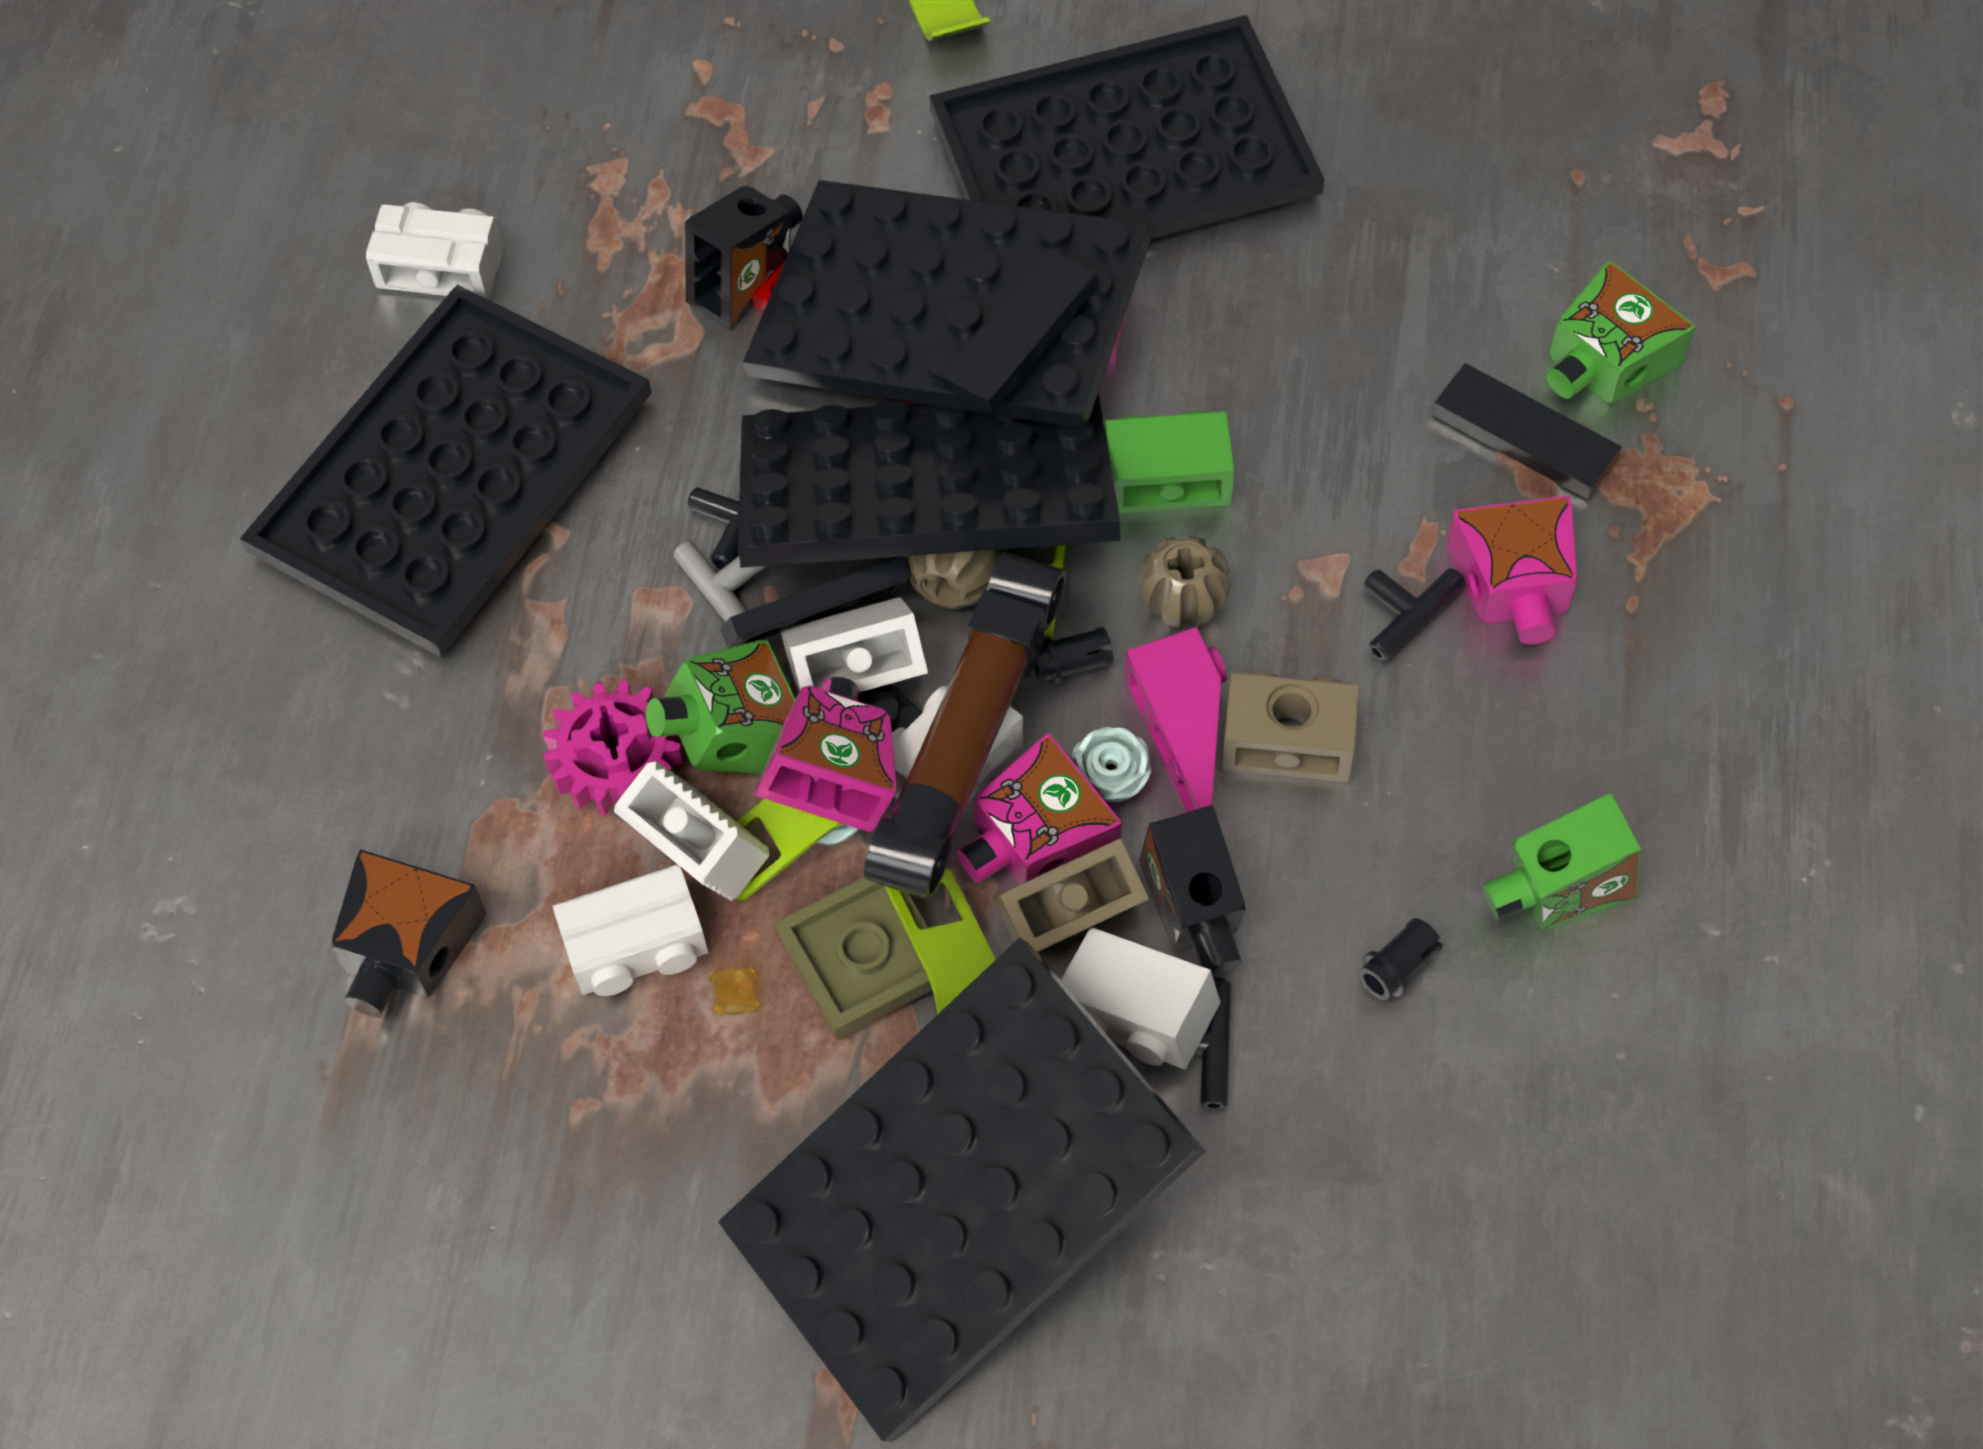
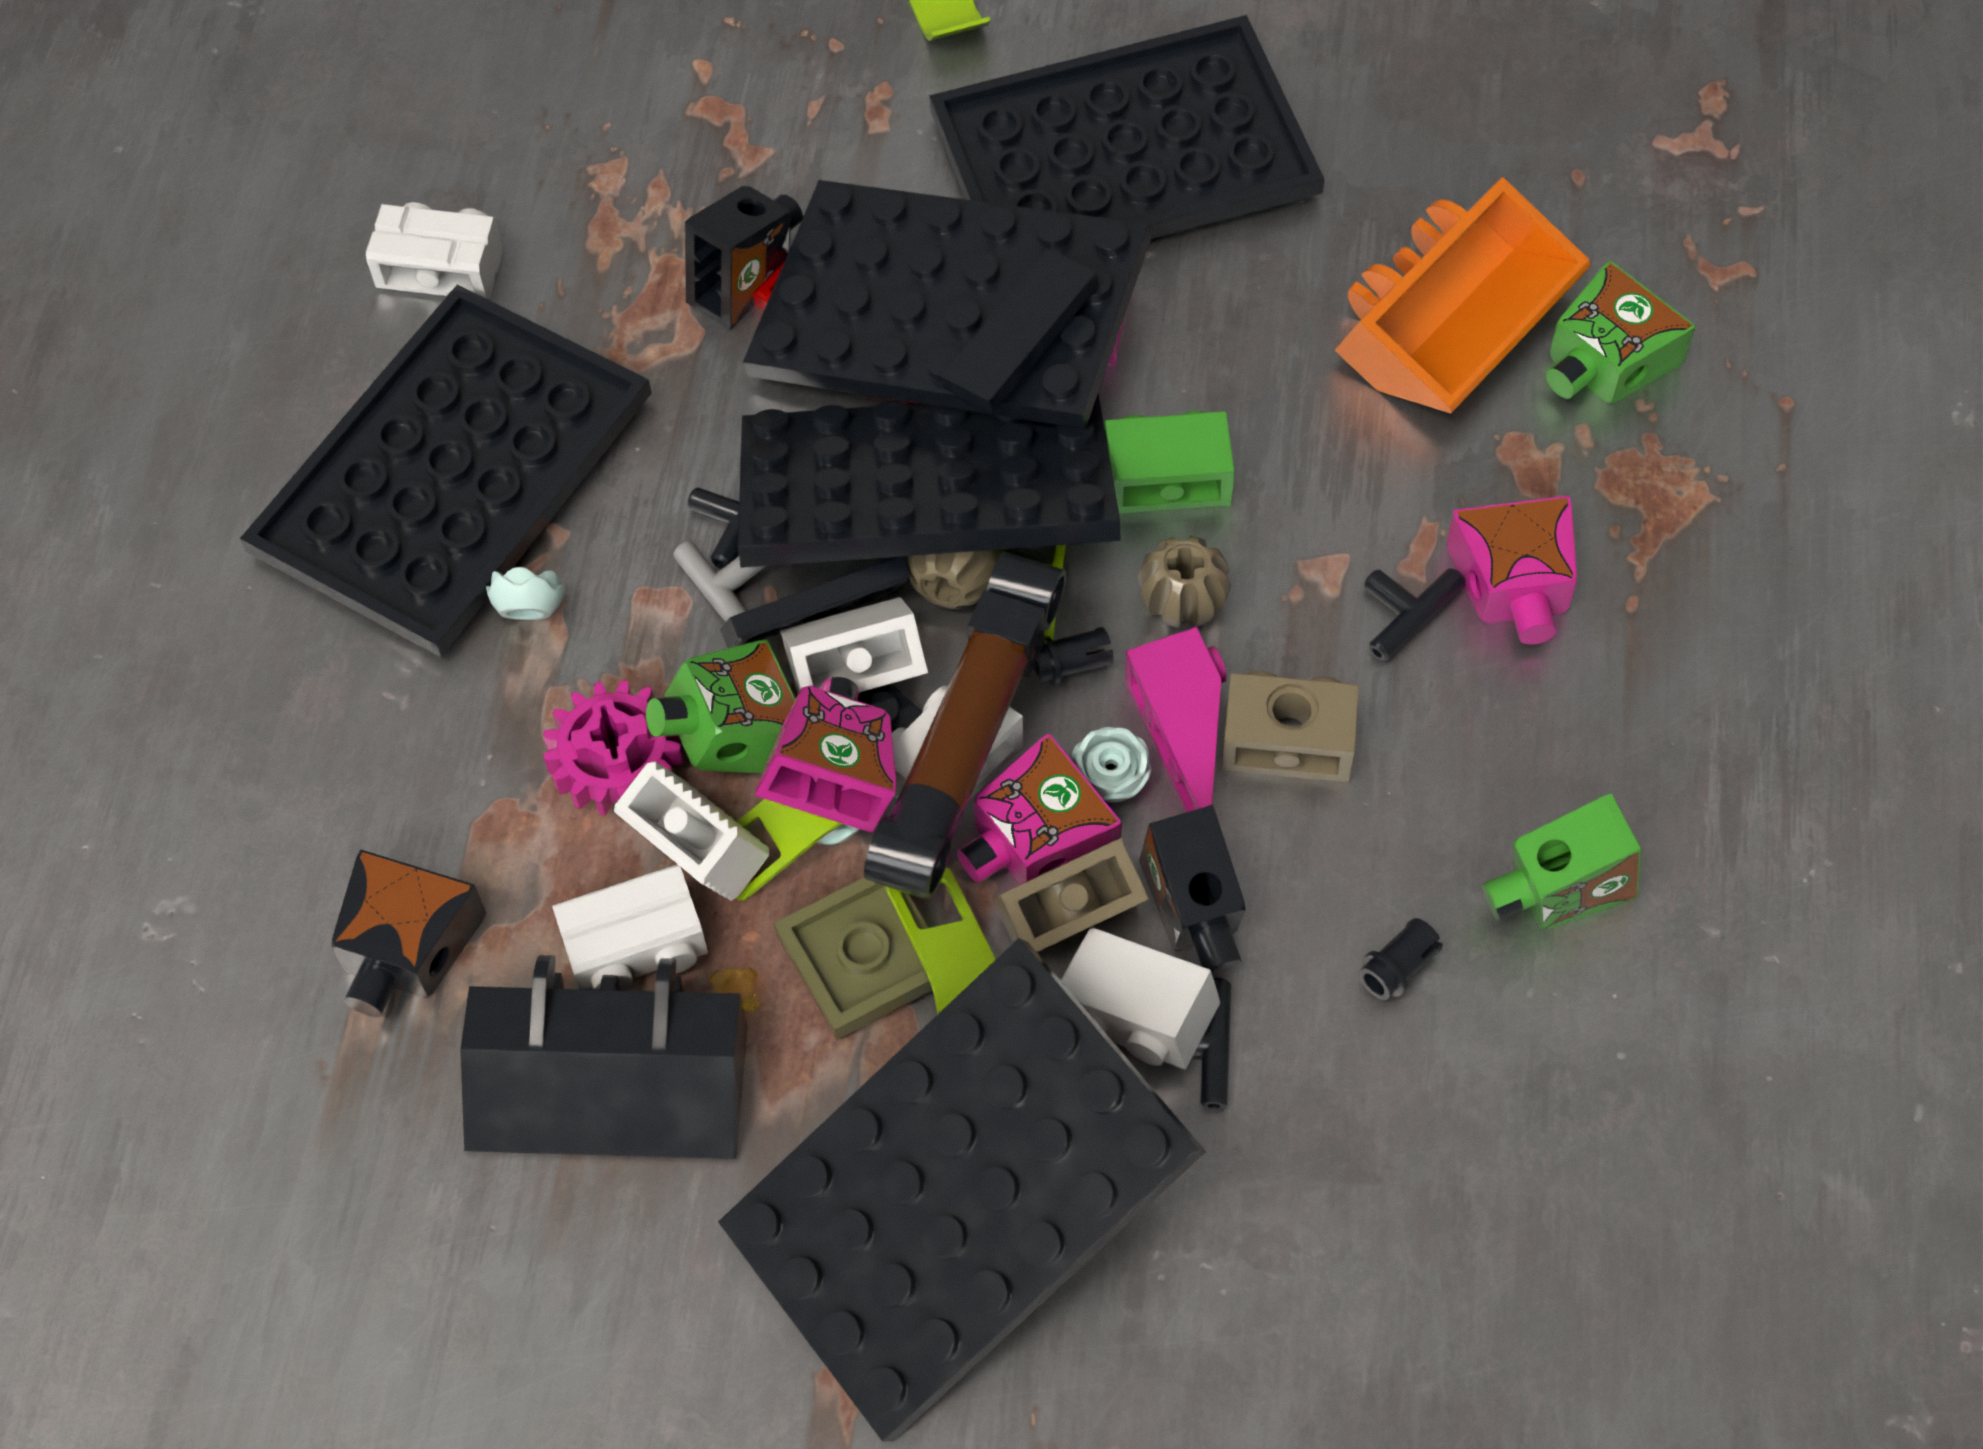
black tile [1432,363,1622,499] -> none
none -> black piece [460,955,748,1159]
none -> light aqua plate [486,567,565,620]
none -> orange piece [1335,177,1591,413]

